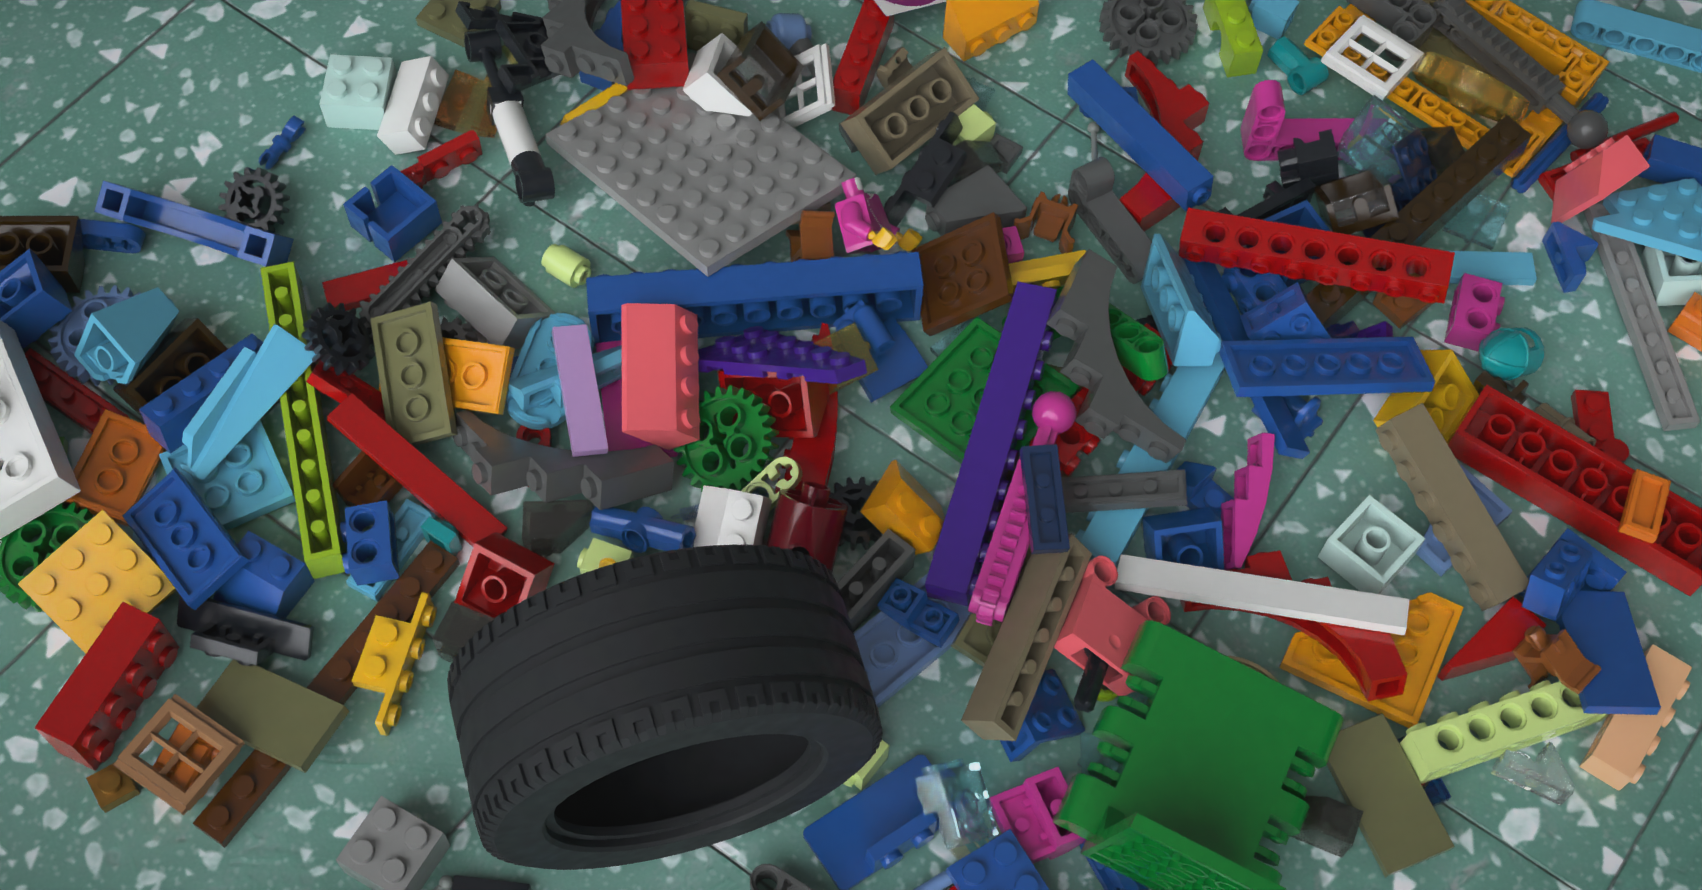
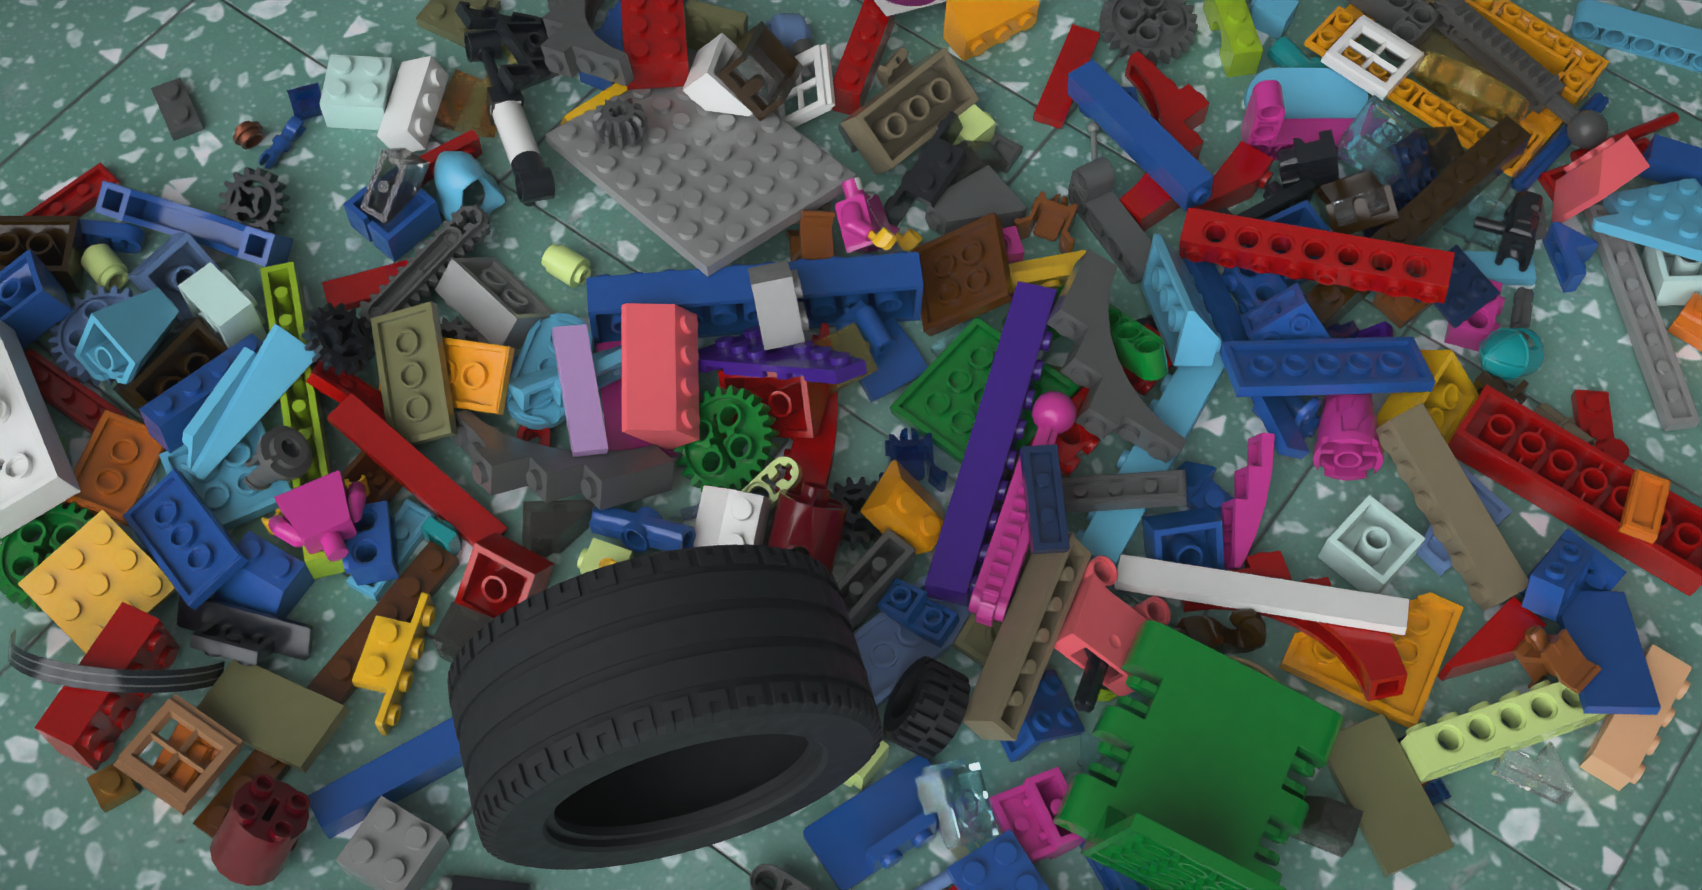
none -> black sticker [8,628,225,693]
none -> red tile [23,162,121,217]
none -> yellowish green brick [81,244,129,291]
none -> medium blue slope [127,232,222,323]
none -> dark grey plate [151,77,204,141]
none -> light aqua brick [178,262,267,349]
none -> dark red cylinder [210,774,310,886]
none -> copper plate [233,121,265,150]
none -> dark grey piece [243,425,312,491]
none -> dark pink torso [261,470,370,561]
none -> clear blue plate [287,82,323,120]
none -> blue brick [308,717,463,839]
none -> clear smoke slope [360,148,430,224]
none -> medium azure piece [434,151,505,222]
none -> dark grey gear [592,97,647,150]
none -> light grey brick [748,260,809,350]
none -> clear blue piece [878,427,948,492]
none -> black tyre [883,656,970,759]
none -> red tile [1033,24,1101,129]
none -> dark brown hips [1174,609,1266,655]
none -> red slope [1193,140,1274,212]
none -> medium azure tile [1244,67,1368,119]
none -> dark pink cone [1313,393,1384,481]
none -> dark blue hinge [1413,244,1500,328]
none -> black piece [1473,191,1547,272]
none -> dark grey axle [1510,287,1534,341]

